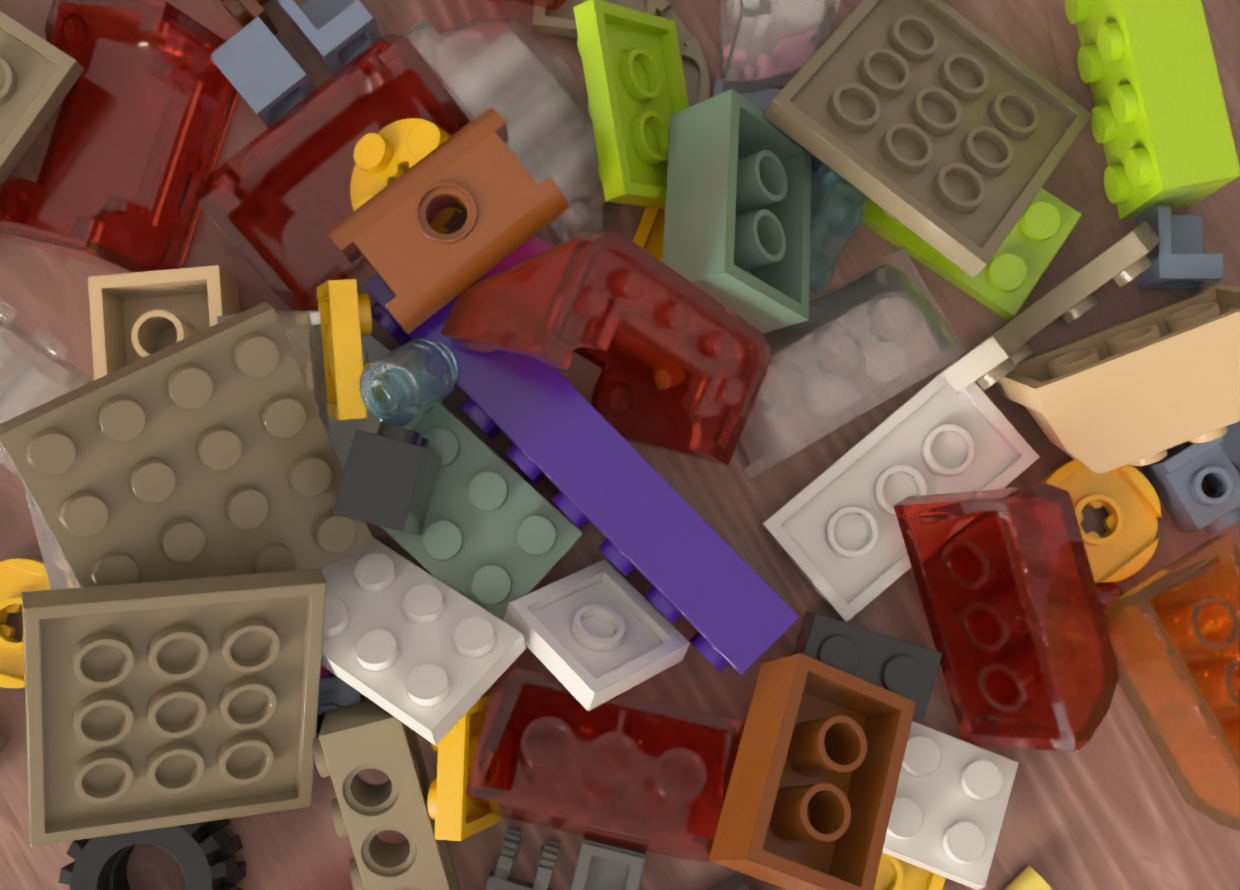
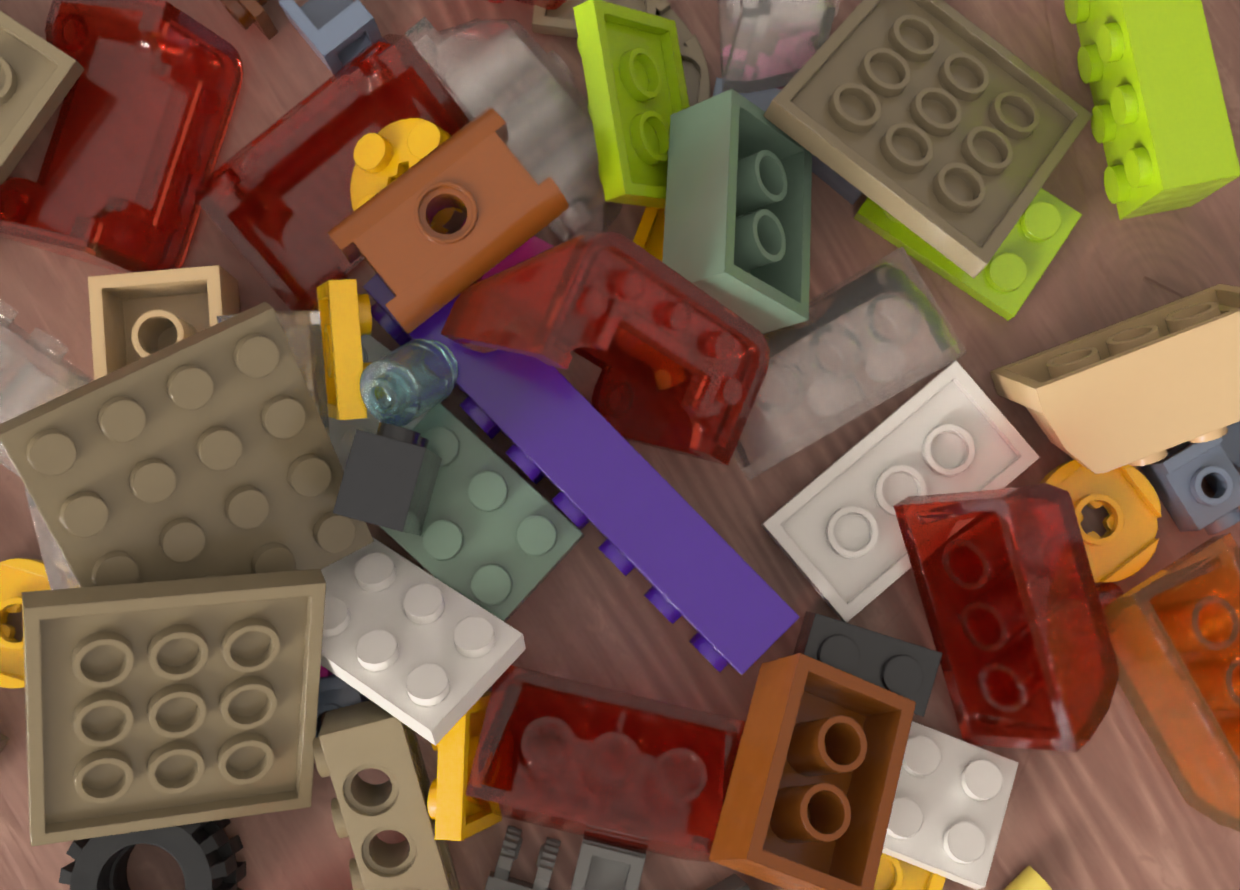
sand blue panel [211,16,317,131] -> none
white plate [503,559,690,711] -> none
clear light blue hinge [809,164,869,298] -> none
dark tan plate [941,220,1161,394] -> none
sand blue panel [1136,204,1224,291] -> none

